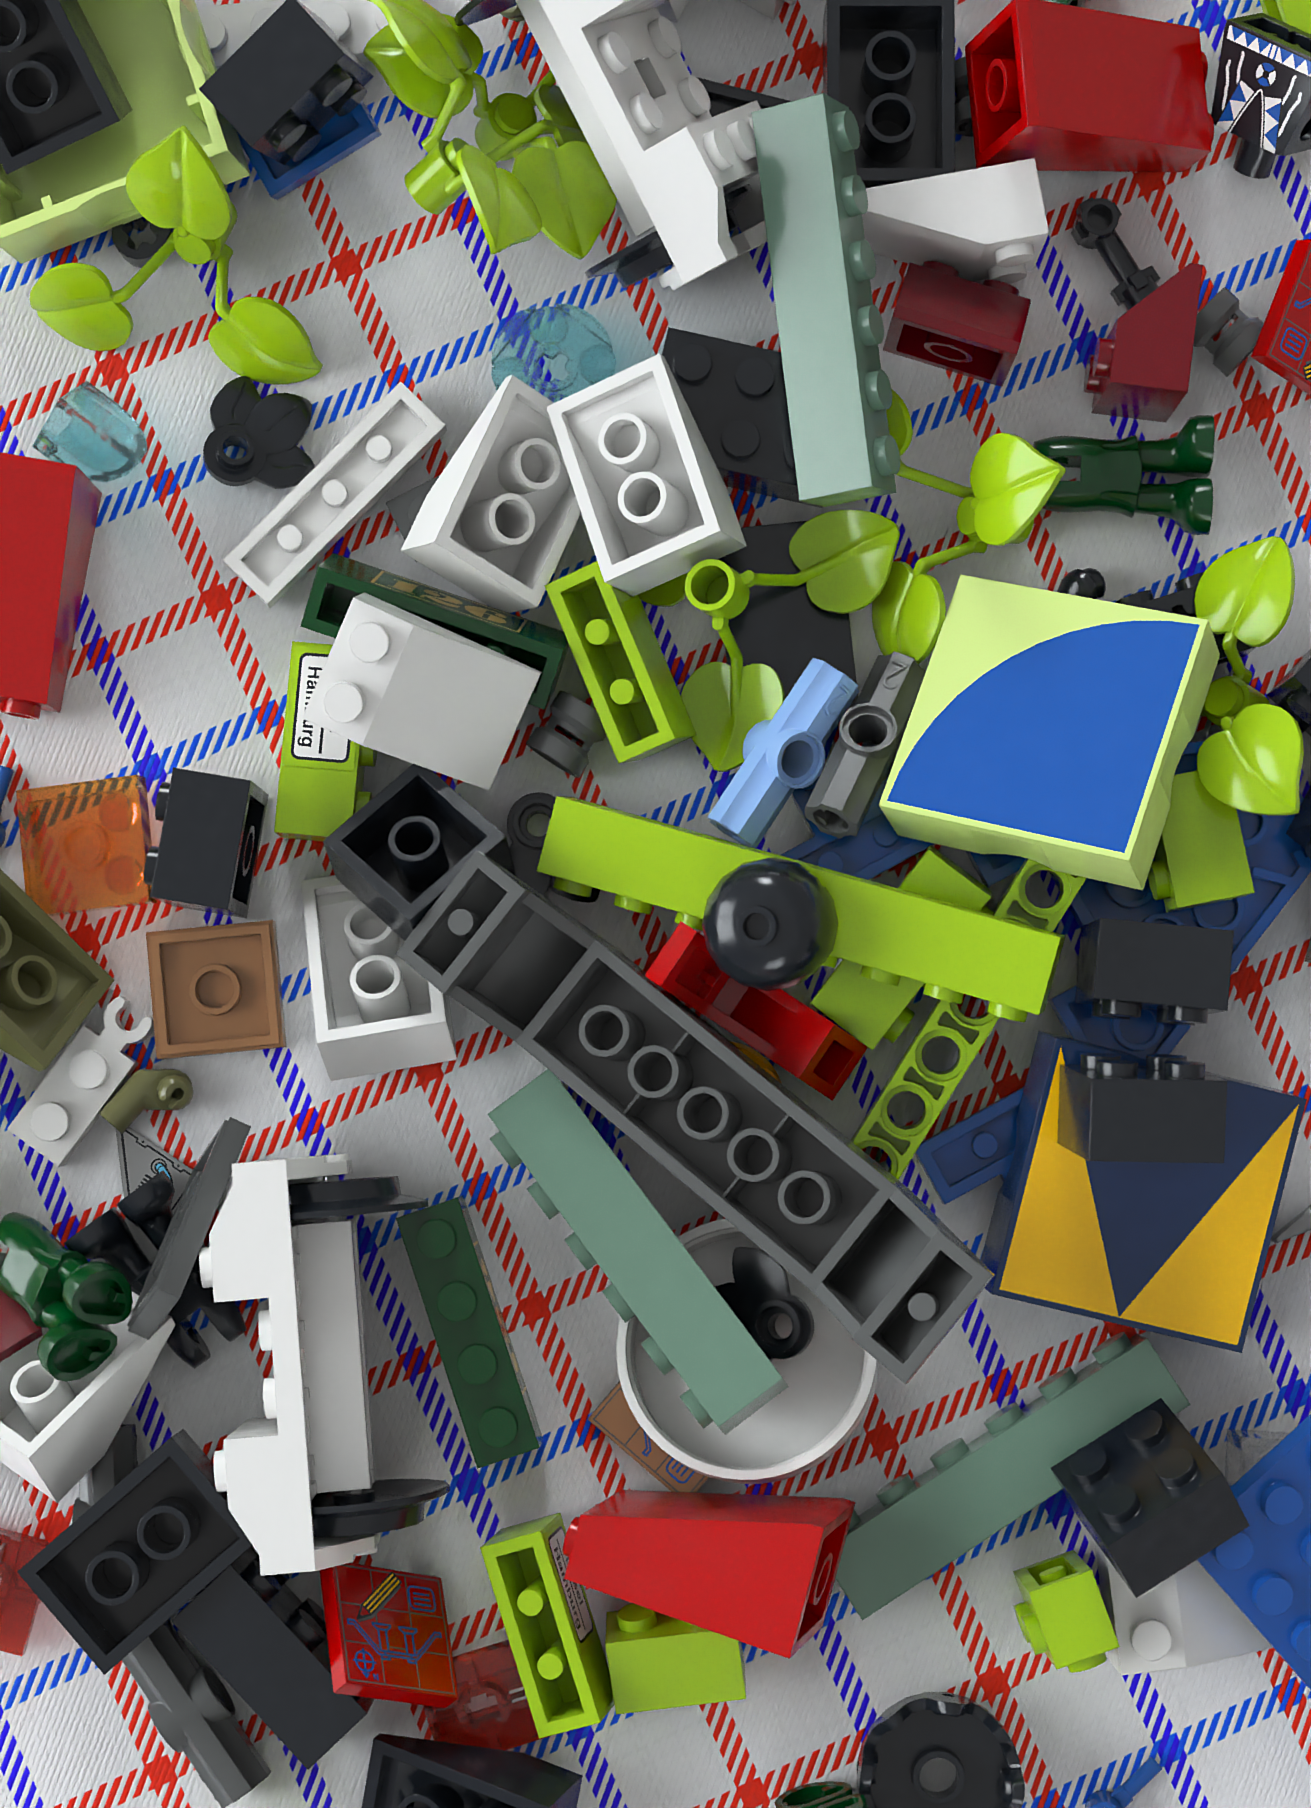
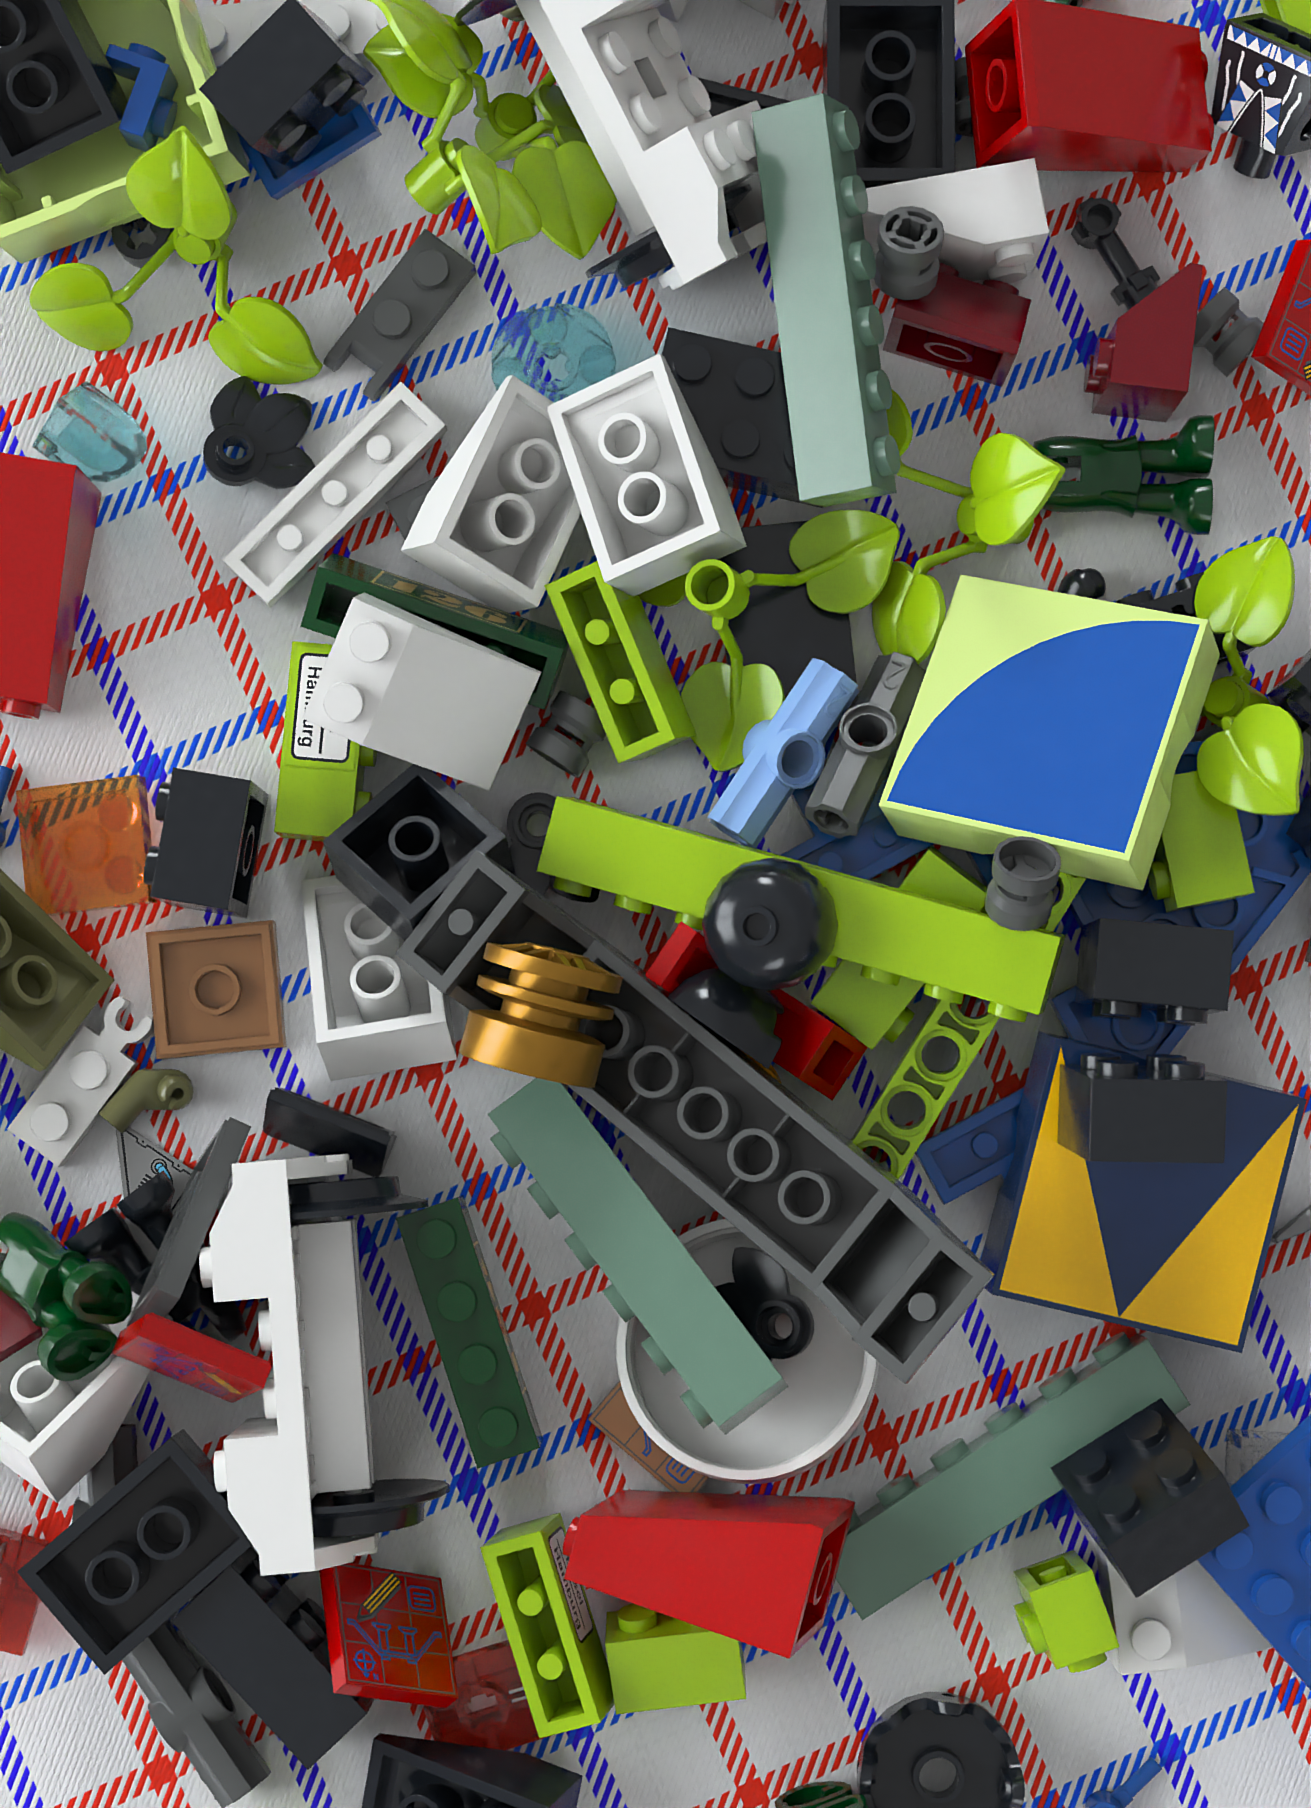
none -> blue bracket [105,43,178,152]
none -> red tile [112,1312,272,1403]
none -> black slope [263,1087,397,1177]
none -> dark grey hinge [323,228,476,402]
none -> pearl gold wheel [459,942,623,1088]
none -> black brick [667,968,784,1069]
none -> dark grey wheel [874,206,944,300]
none -> dark grey wheel [985,836,1061,931]

